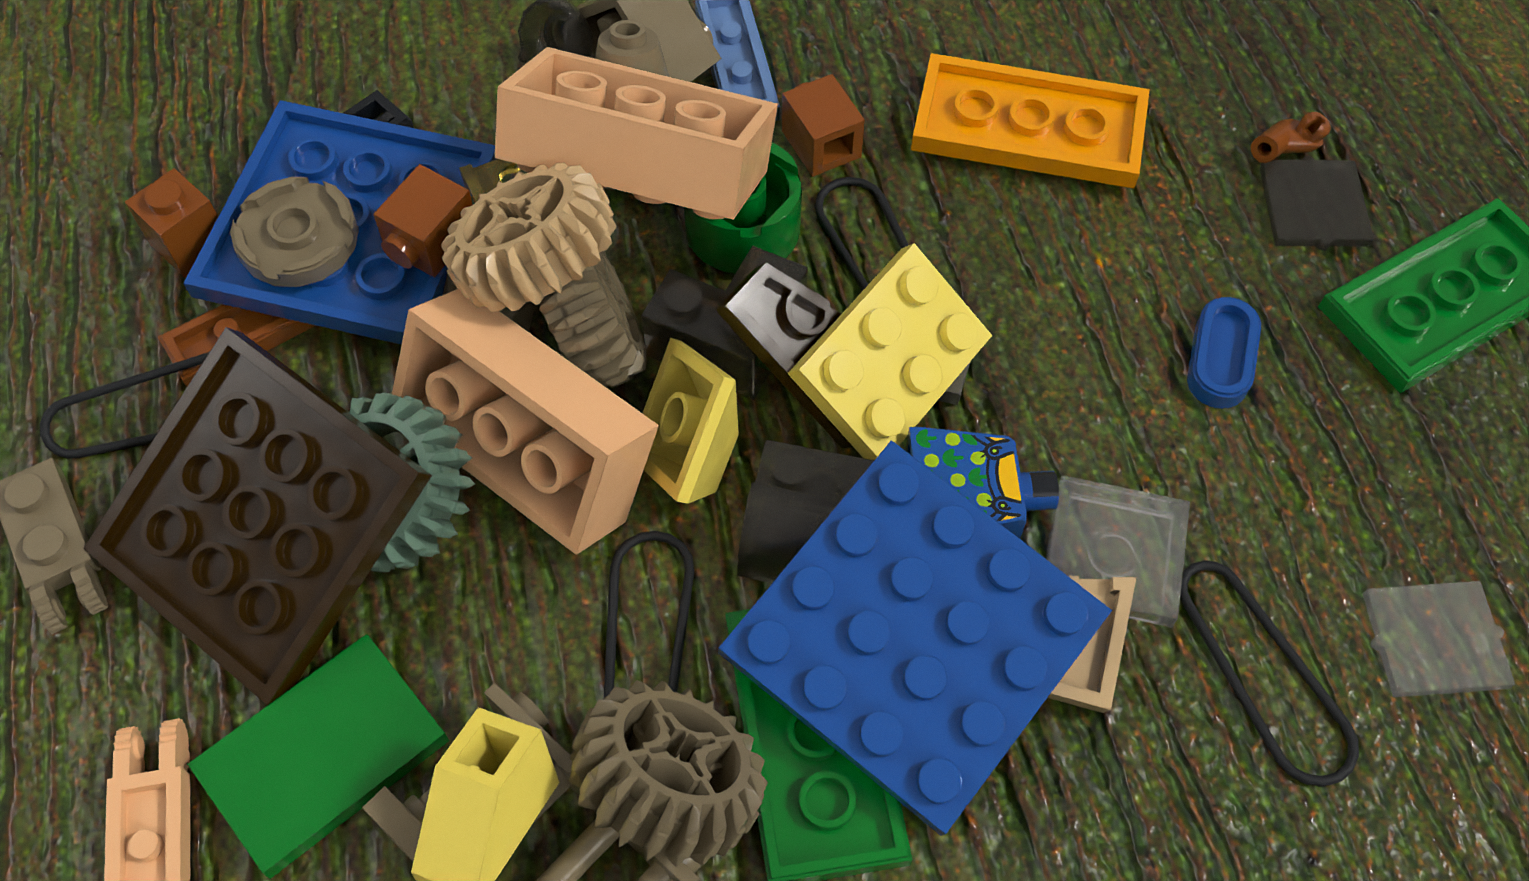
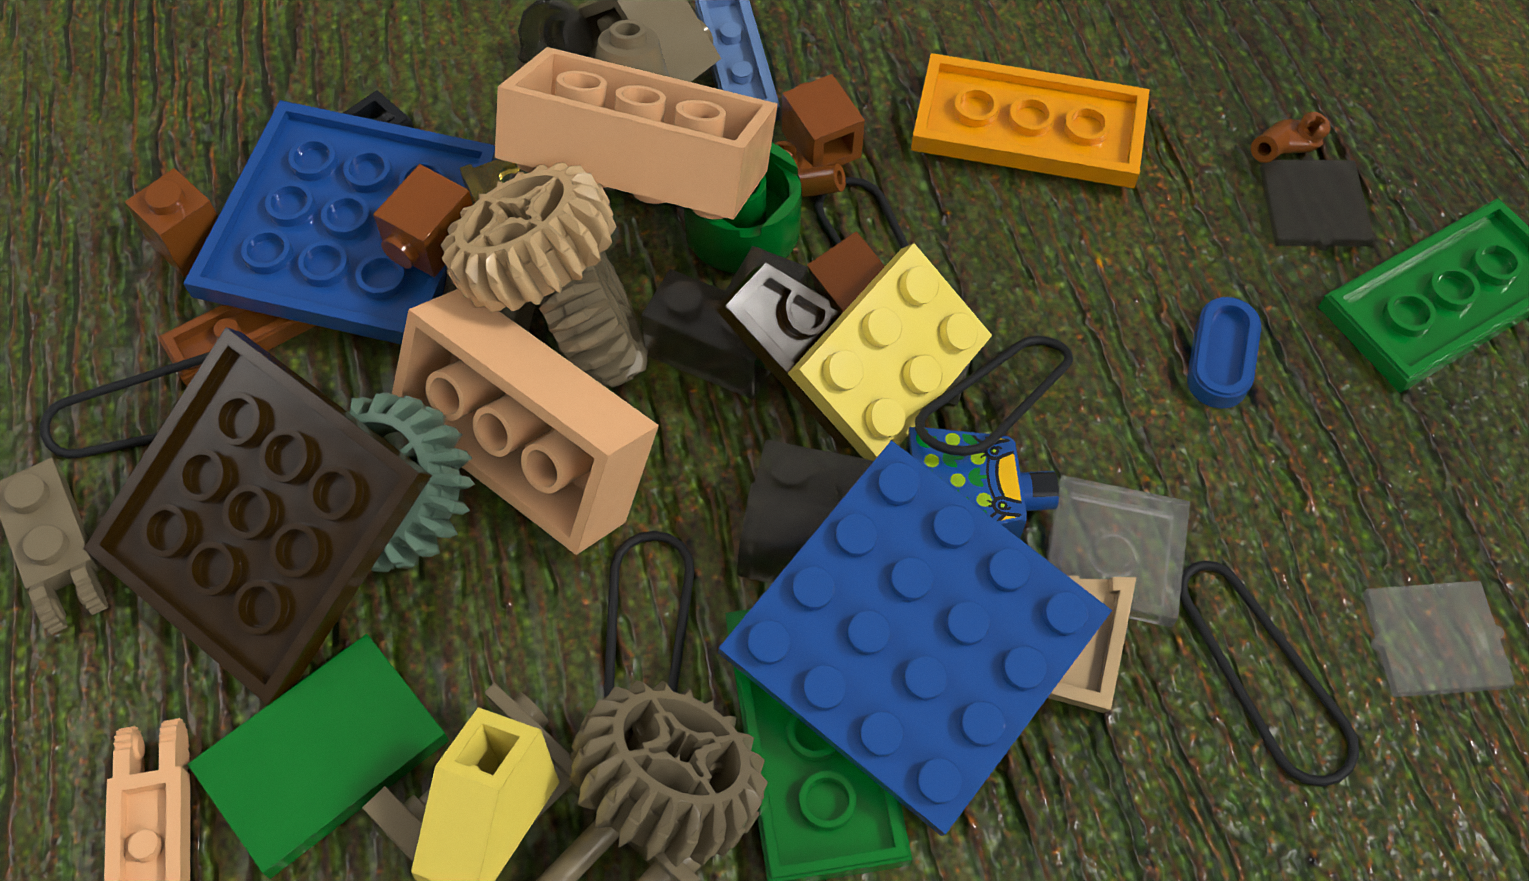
dark tan tile [230,177,359,287] -> none
light yellow slope [642,338,739,504] -> none
none -> dark orange arm [775,141,846,198]
none -> dark orange brick [807,231,885,314]
none -> black piece [915,336,1073,456]

